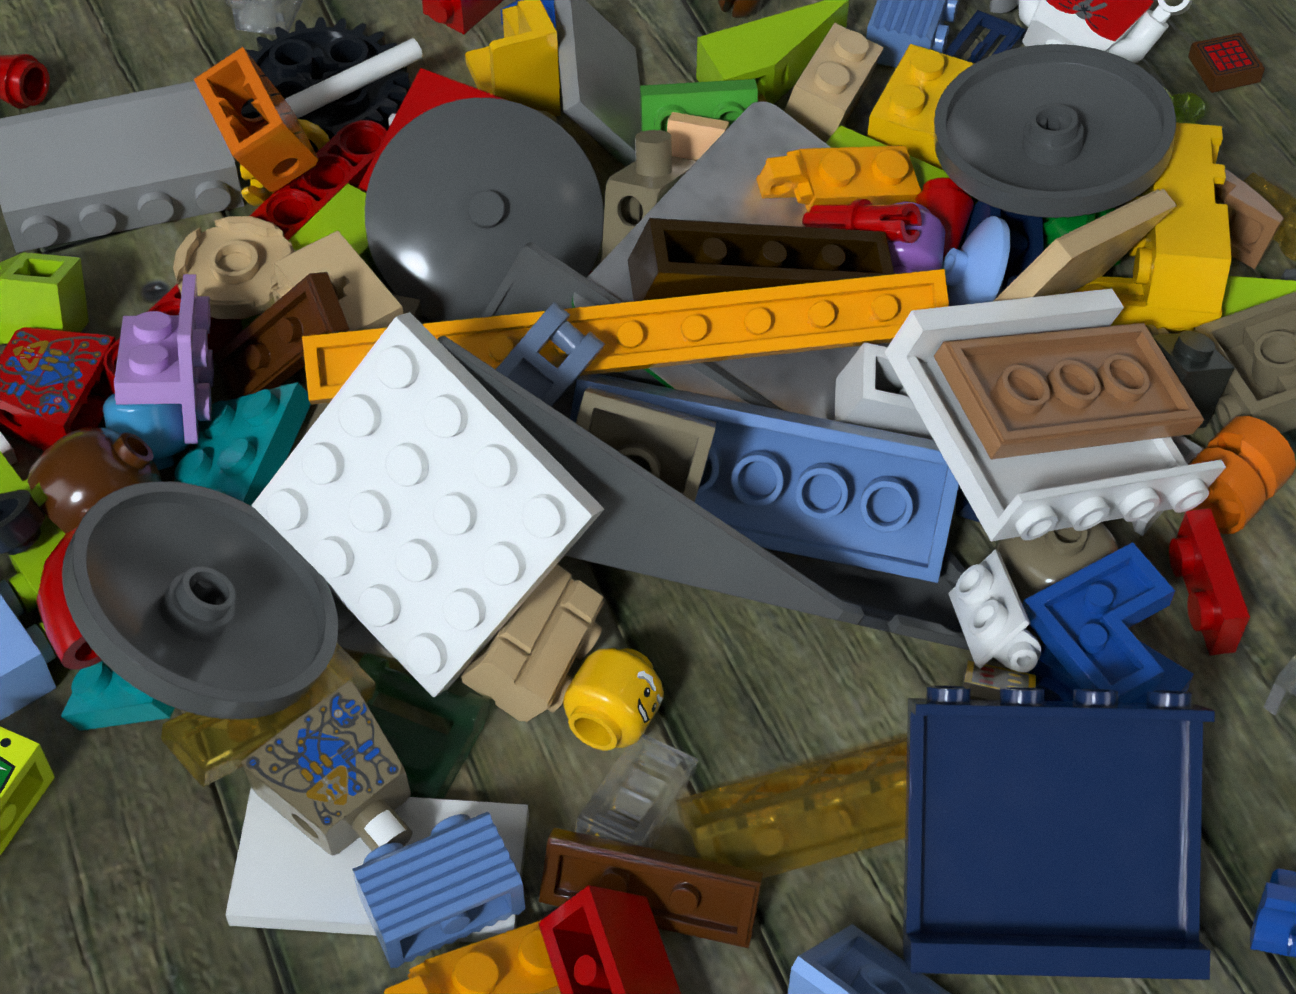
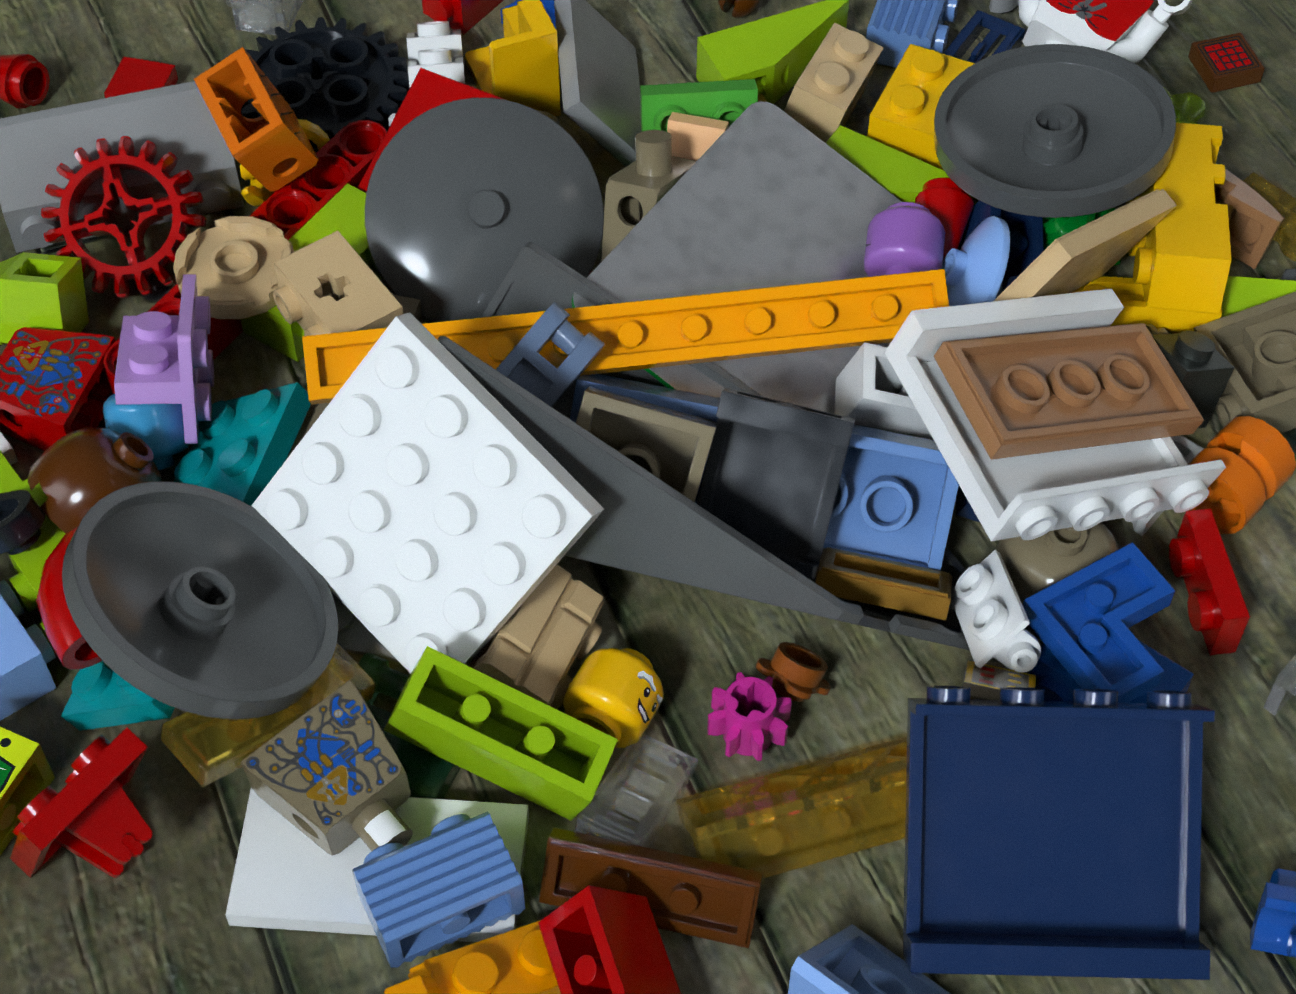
reddish brown tile [214,272,350,400] -> none
white bar [285,38,423,119] -> none
dark brown brick [627,218,894,301] -> none
light orange hinge [756,145,921,212] -> none
red axle [802,199,922,243] -> none
none -> red plate [10,727,153,878]
none -> red gear [41,136,206,298]
none -> red tile [104,56,178,98]
none -> lime brick [383,646,618,821]
none -> white slope [406,21,465,87]
none -> black panel [697,388,855,580]
none -> dark pink gear [707,672,792,761]
none -> dark orange plate [756,642,831,702]
none -> pearl gold tile [815,547,952,620]

